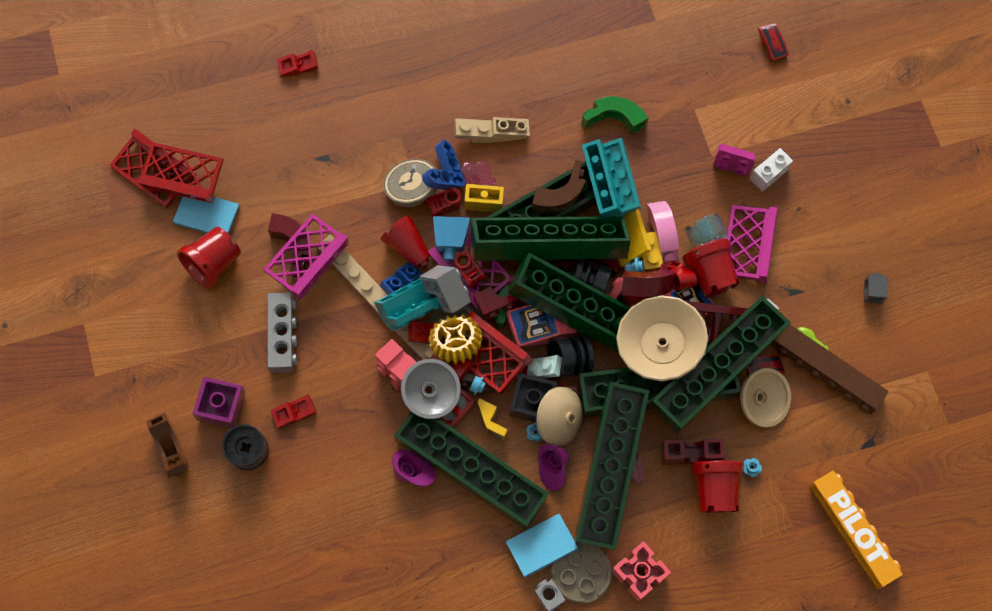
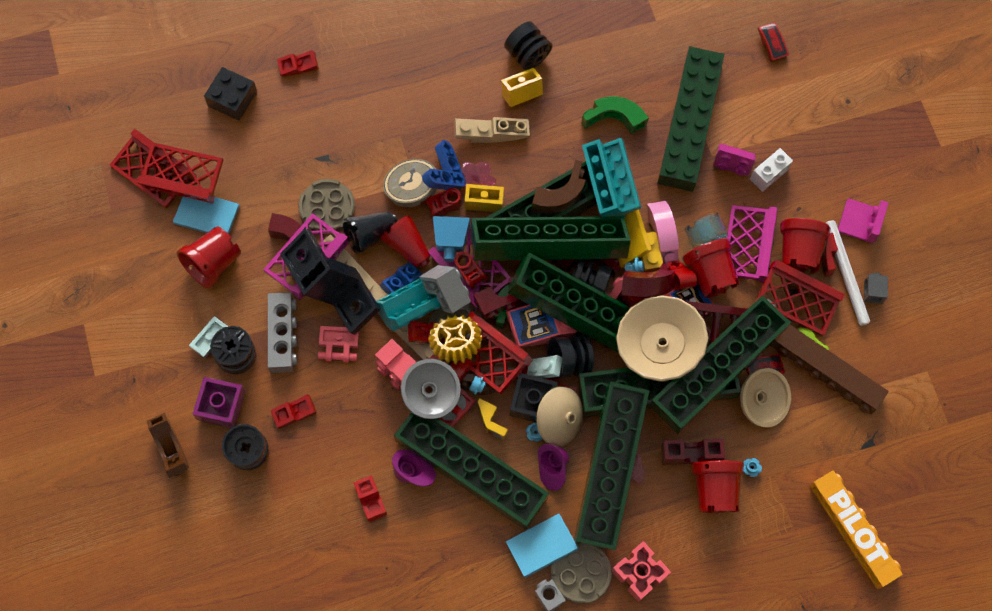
none -> light aqua plate [189,316,228,358]
none -> black brick [204,67,257,121]
none -> black wheel [210,326,256,375]
none -> black bracket [280,228,381,335]
none -> dark tan tile [298,179,355,231]
none -> coral plate [318,326,359,363]
none -> black cone [343,211,397,254]
none -> red slope [353,475,387,522]
none -> yellow brick [501,68,543,107]
none -> black wheel [504,21,553,70]
none -> dark green brick [657,46,725,192]
none -> red fence [755,260,845,336]
none -> red piece [780,218,831,274]
none -> red slope [822,233,838,277]
none -> white axle [826,220,870,326]
none -> dark pink bracket [838,198,889,244]

